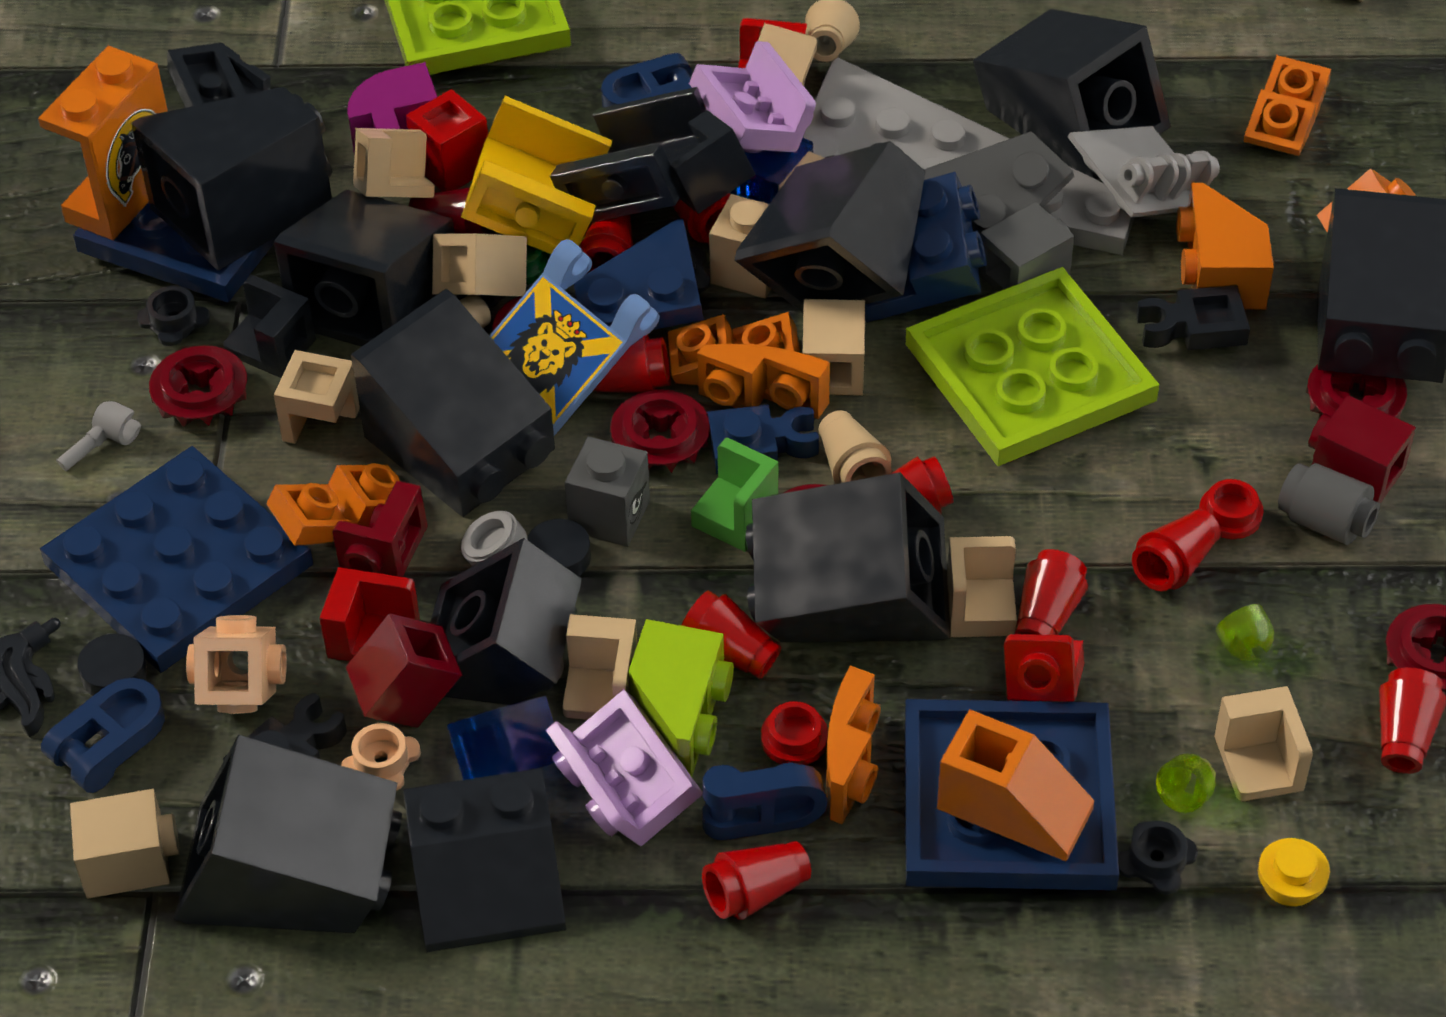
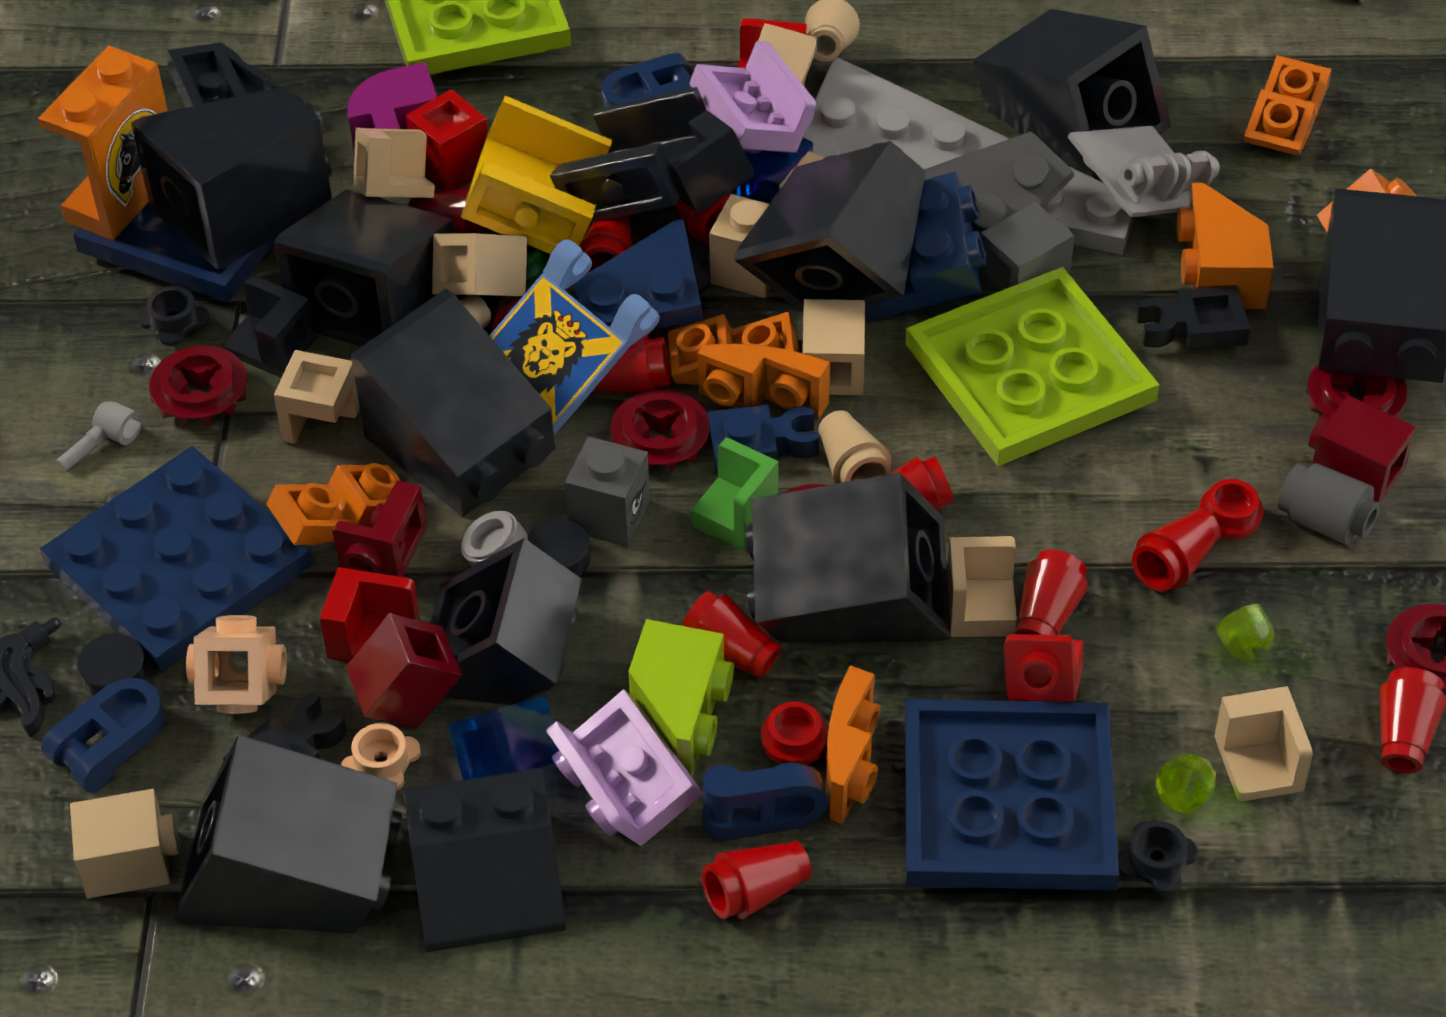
tan panel [563,614,638,720] -> none
orange slope [937,709,1094,861] -> none
yellow plate [1258,838,1330,907] -> none

